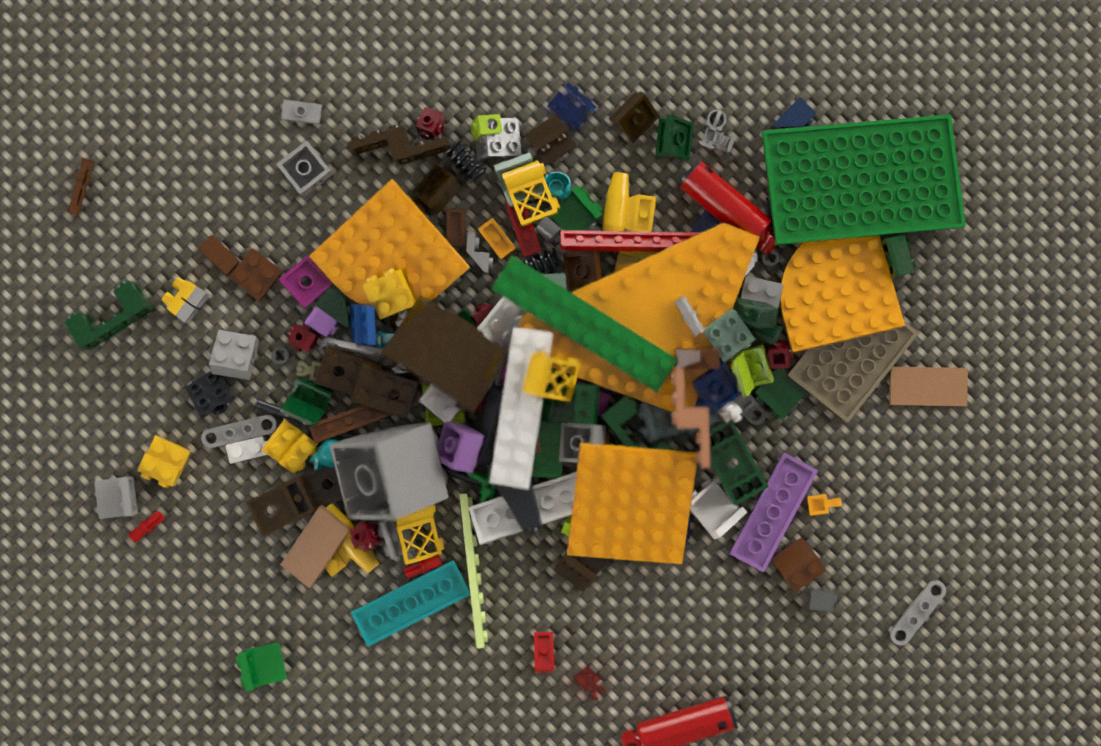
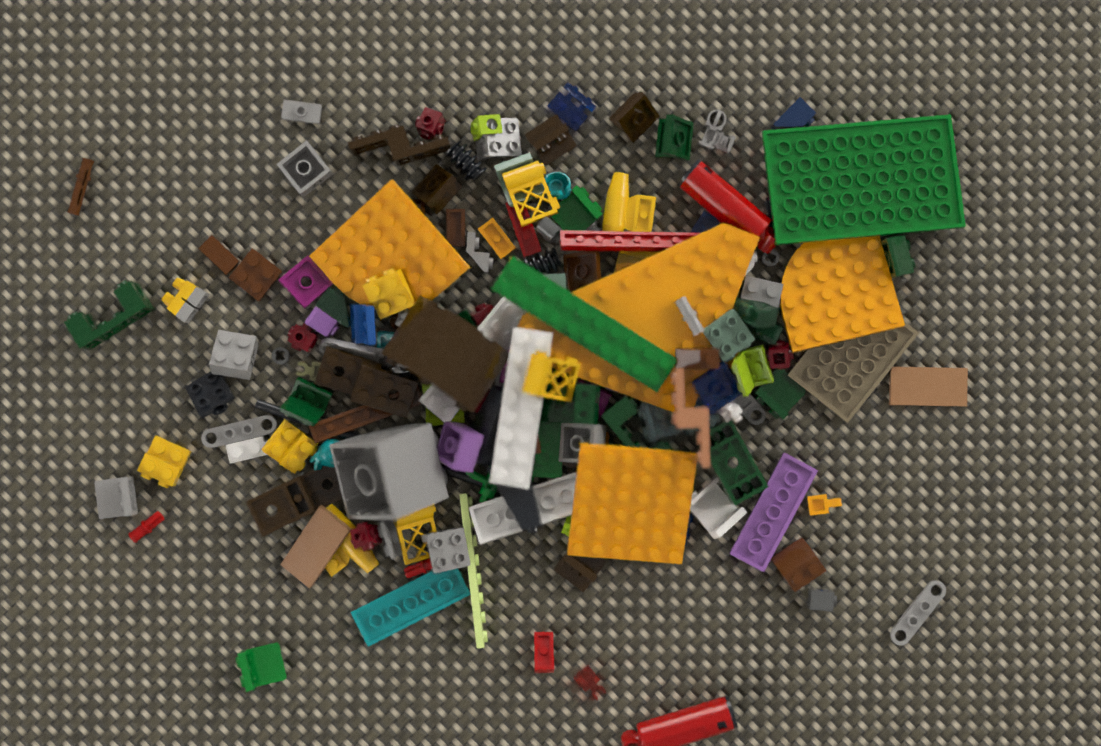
none -> light grey bracket [421,527,470,573]

